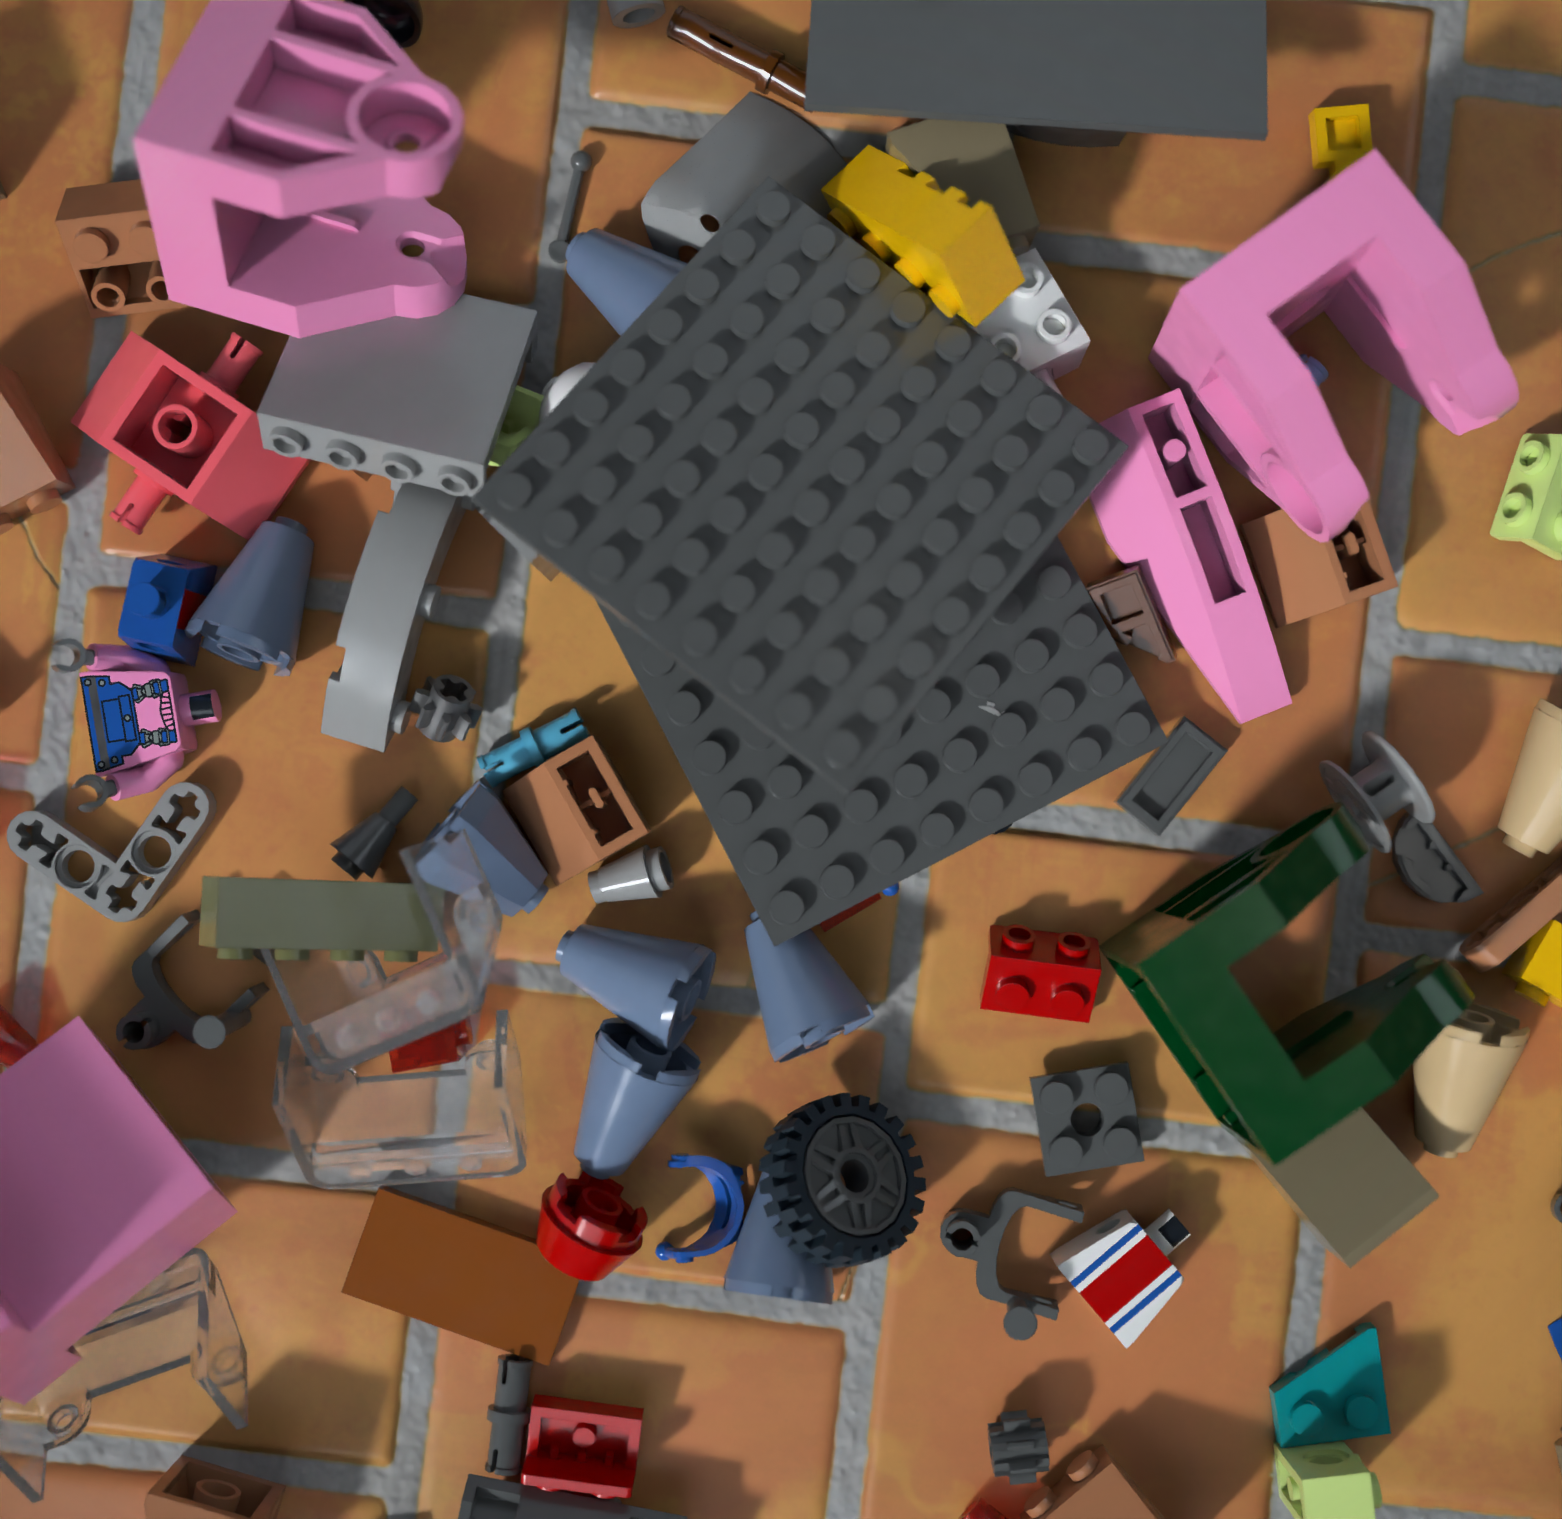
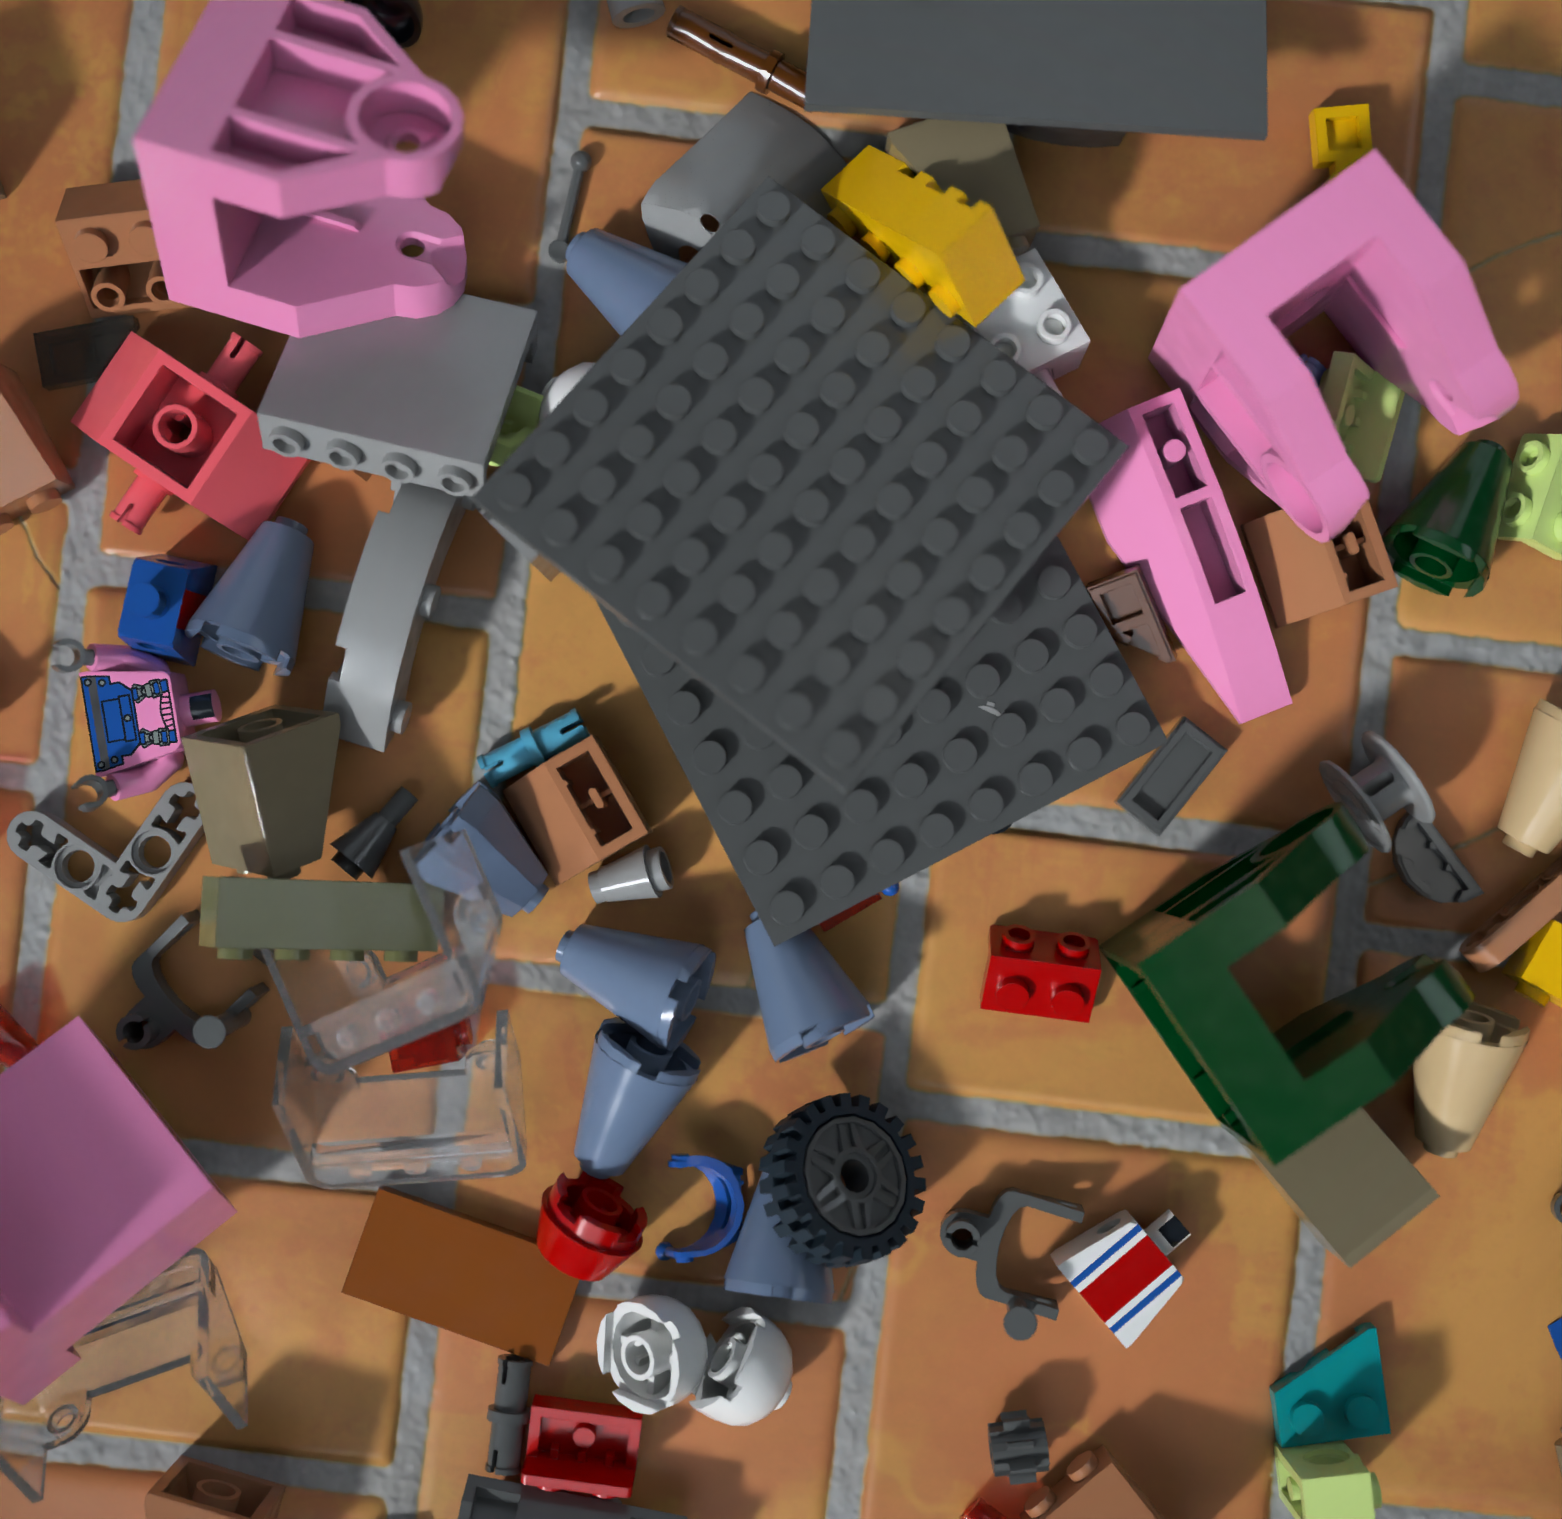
flat silver gear [410,675,483,743] -> none
dark grey piece [1029,1061,1145,1177] -> none
none -> clear smoke tile [33,315,140,391]
none -> dark tan slope [181,704,341,879]
none -> white cylinder [597,1294,708,1415]
none -> white cylinder [689,1306,793,1426]
none -> yellowish green bracket [1319,351,1405,483]
none -> dark green cone [1382,439,1513,597]

